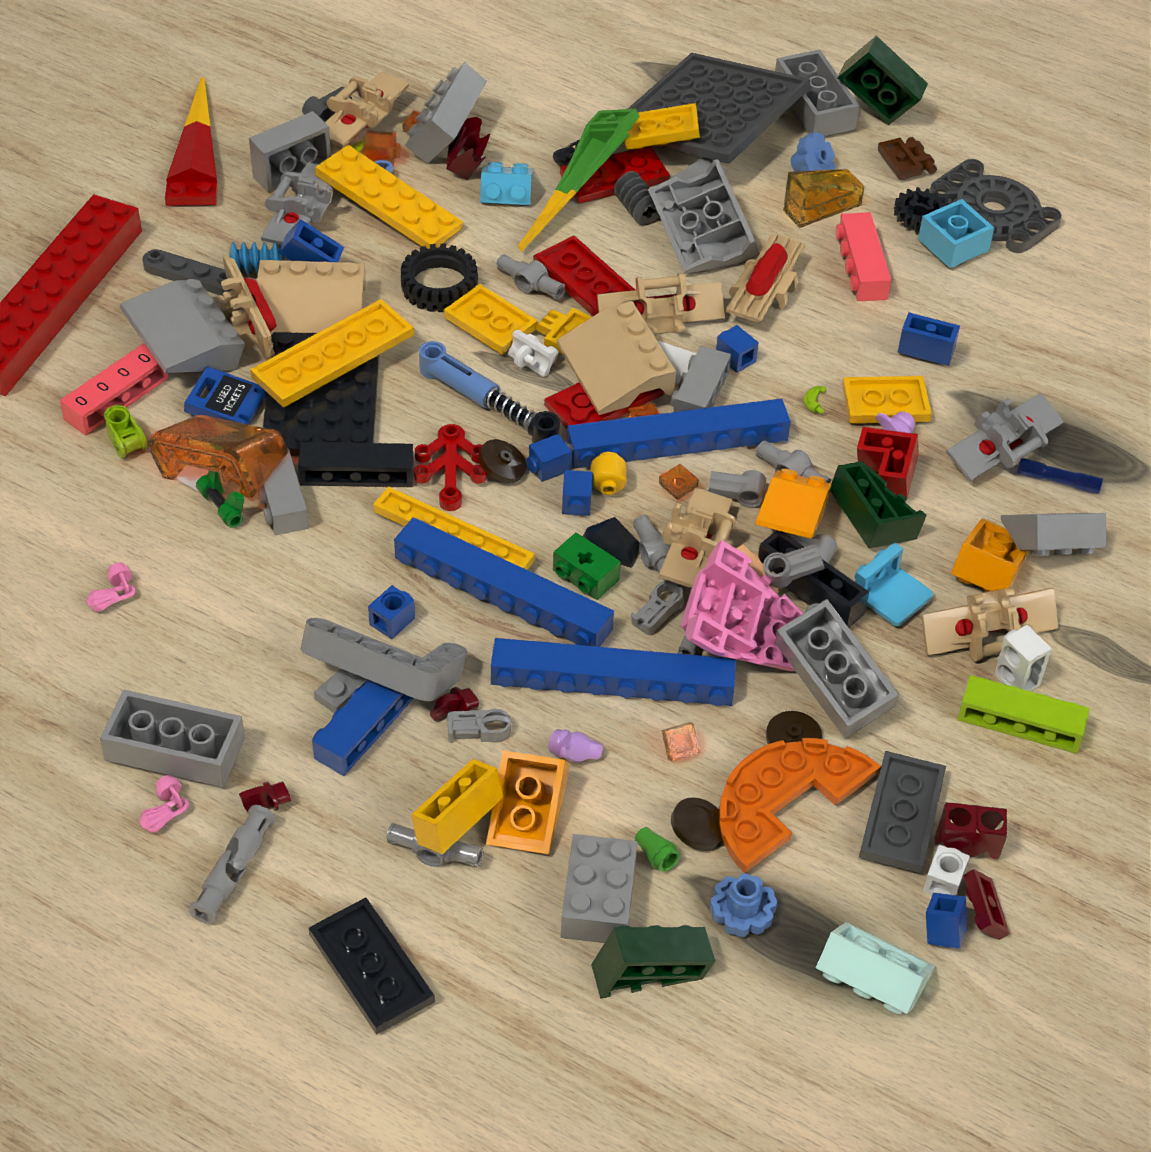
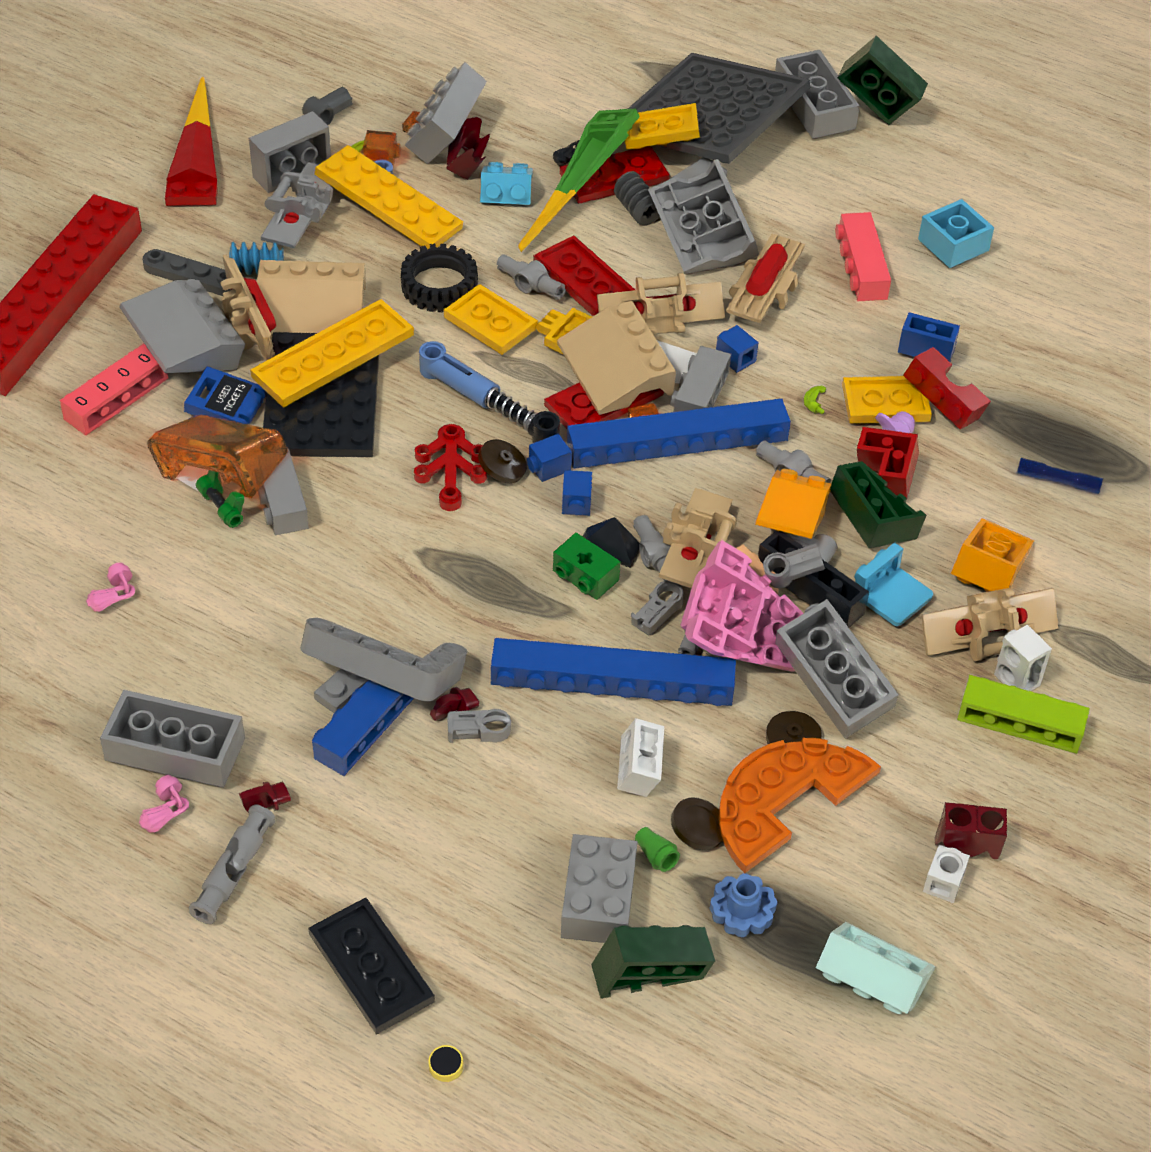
lime piece [104,405,148,459] -> none
blue brick [278,219,344,262] -> none
black brick [298,442,414,487] -> none
tan piece [325,72,409,148] -> none
blue brick [368,585,415,640] -> none
yellow plate [373,486,535,570] -> none
light grey pin [386,823,483,867] -> none
blue brick [394,517,614,647] -> none
yellow brick [411,759,503,854] -> none
light orange slope [486,750,569,855] -> none
white hips [508,330,559,377] -> none
lavender animal [548,729,603,763] -> none
yellow head [590,452,627,495] -> none
clear orange plate [659,464,699,500] -> none
clear orange plate [661,722,701,761] -> none
light grey piece [708,470,766,508] -> none
clear yellow wedge [783,169,865,228] -> none
medium blue plant [791,132,835,184] -> none
dark grey plate [859,751,946,874] -> none
reddish brown plate [877,137,937,180] -> none
black gear [894,187,949,231] -> none
blue brick [926,892,968,948] -> none
dark grey piece [929,159,1062,253] -> none
light grey piece [946,393,1064,482] -> none
dark red plate [964,869,1010,940] -> none
light grey slope [1001,513,1106,556] -> none
none -> black tile [428,1045,463,1082]
none -> white brick [617,718,664,797]
none -> red arch [903,347,991,430]

